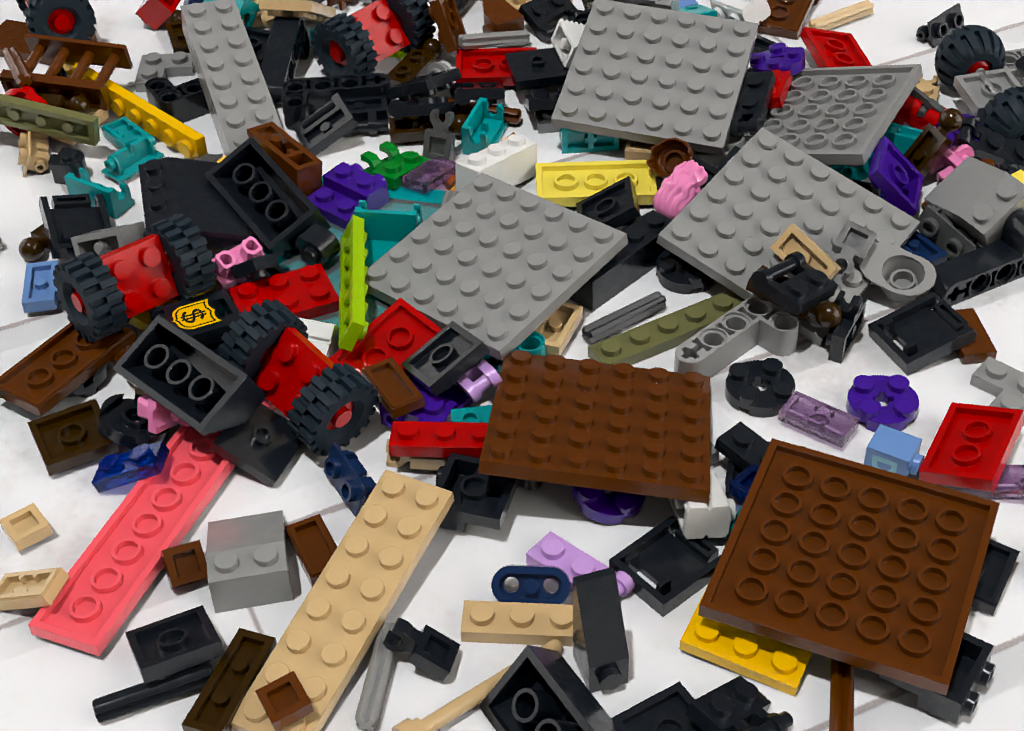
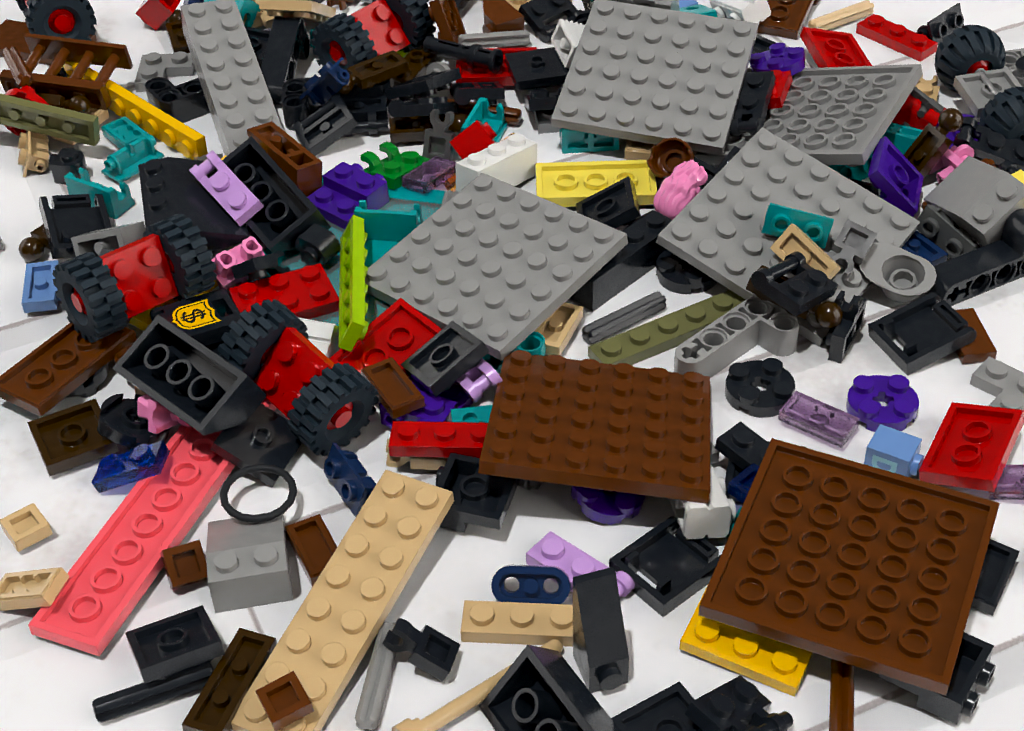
none -> lavender plate [189,150,264,227]
none -> black piece [220,464,297,523]
none -> dark blue hinge [299,57,350,106]
none -> dark brown plate [338,50,409,95]
none -> black pin [423,36,503,74]
none -> red brick [449,120,497,159]
none -> teal hinge [761,203,834,249]
none -> red plate [856,14,938,62]

